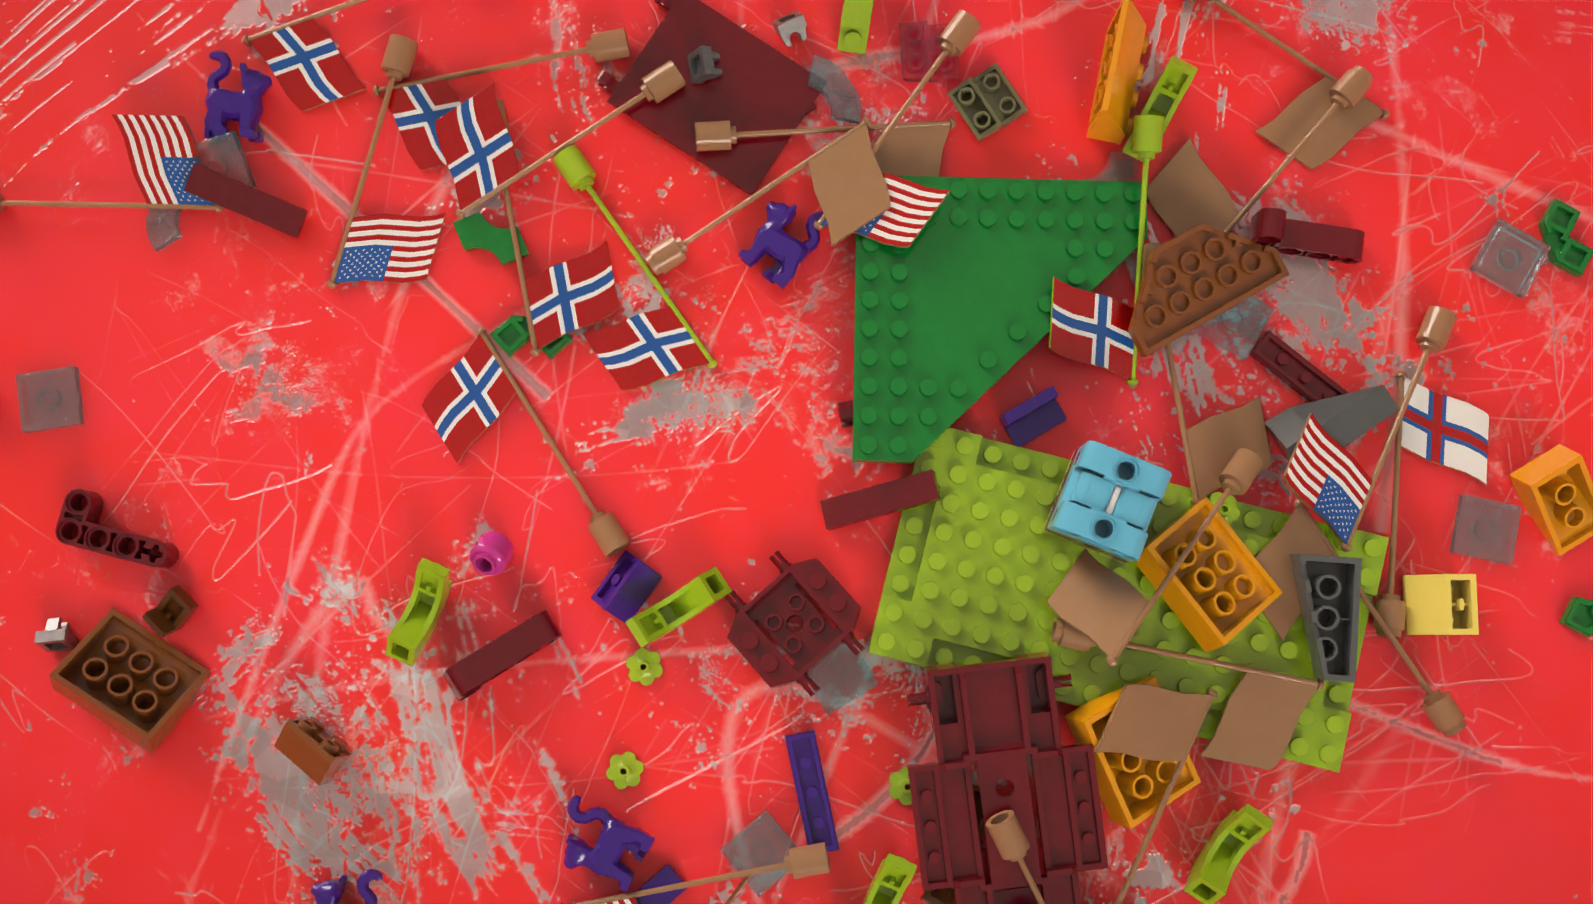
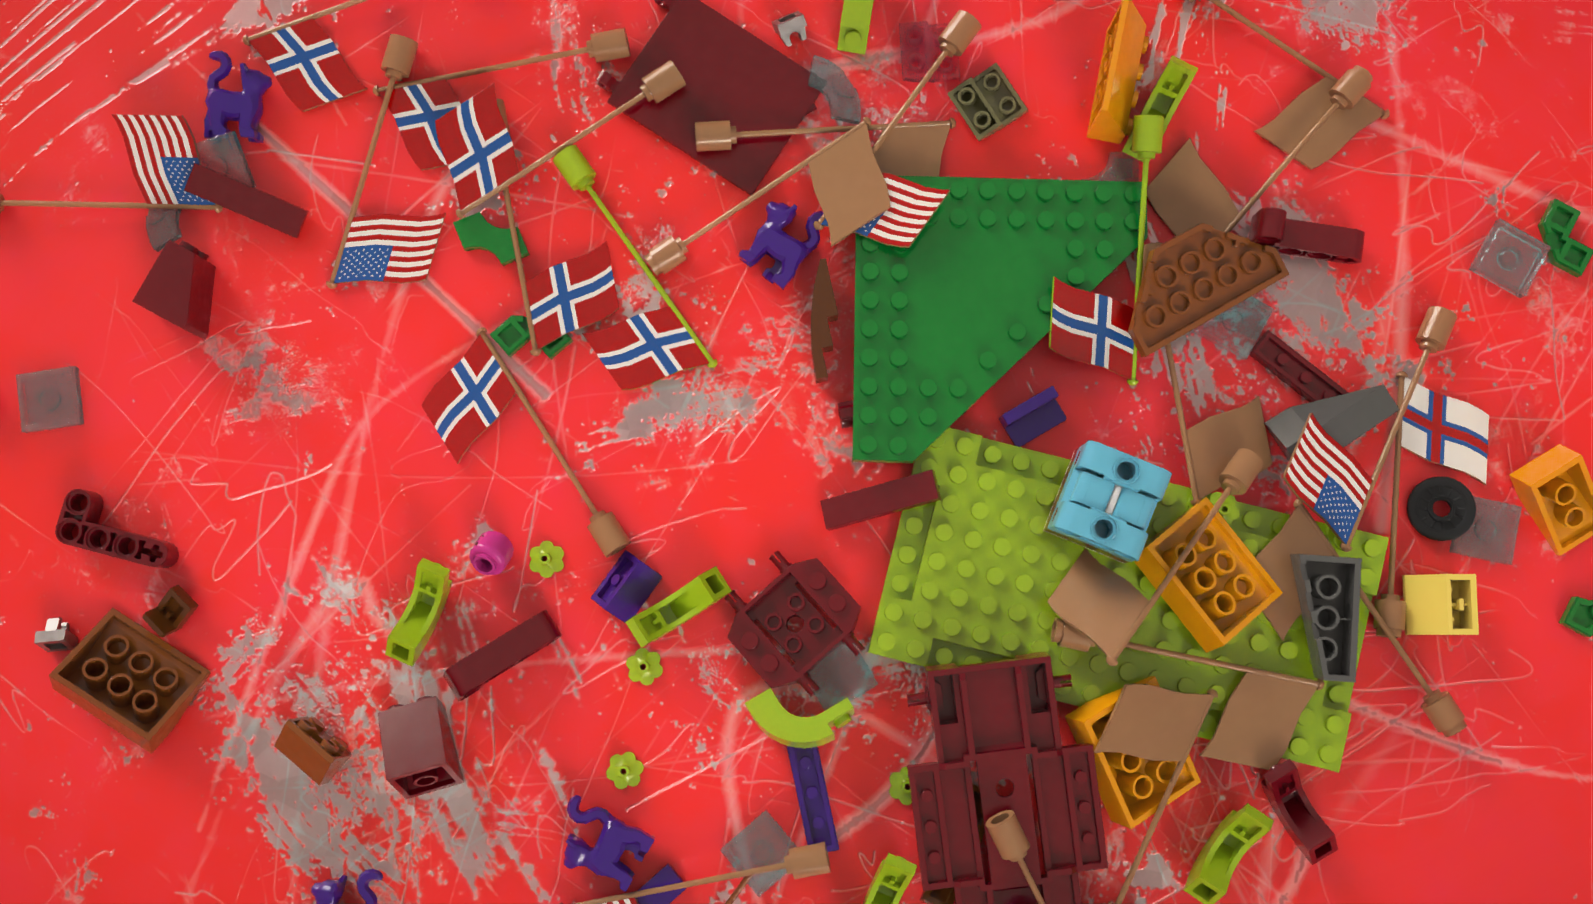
flat silver tile [687,45,723,84] -> none
none -> dark red slope [132,240,216,340]
none -> dark red slope [378,696,464,799]
none -> lime plant [529,540,564,578]
none -> lime arch [745,688,855,748]
none -> reddish brown slope [811,258,838,384]
none -> dark red arch [1261,759,1338,865]
none -> black wheel [1407,477,1476,541]

